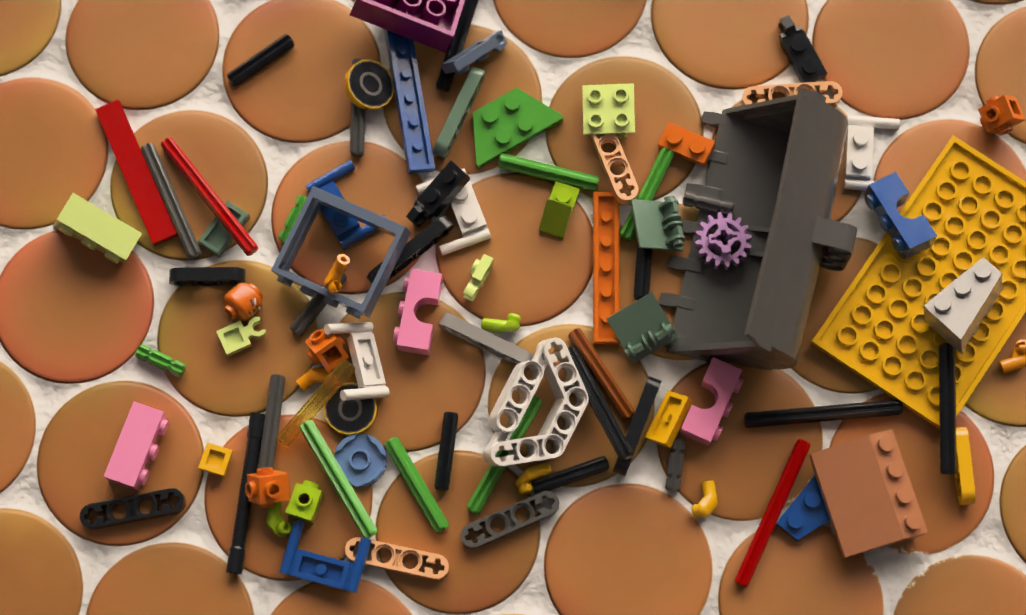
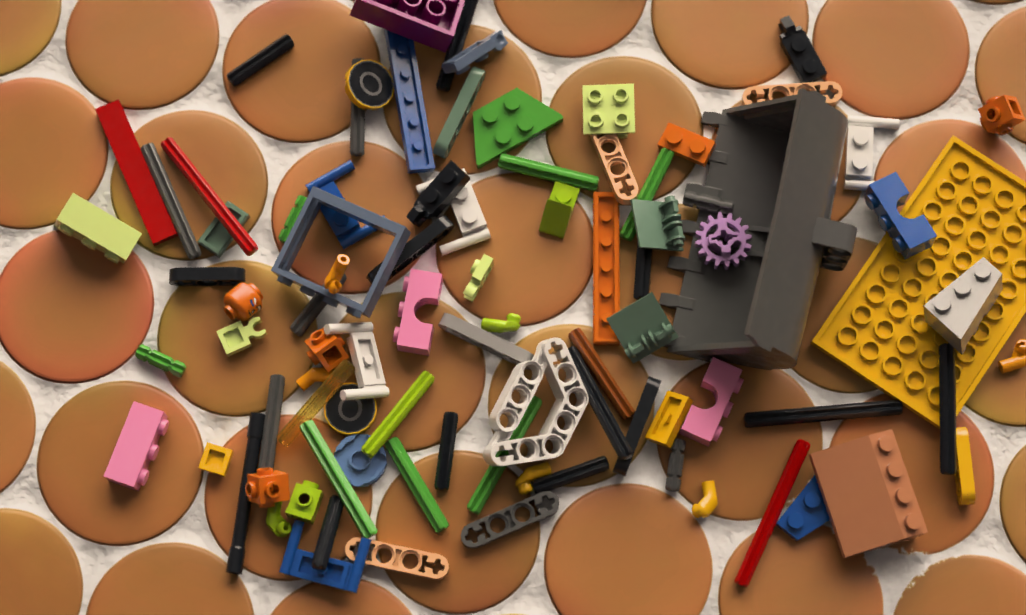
black beam [80,488,186,530] -> none
none -> black axle [311,495,344,571]
none -> lime axle [361,371,435,458]

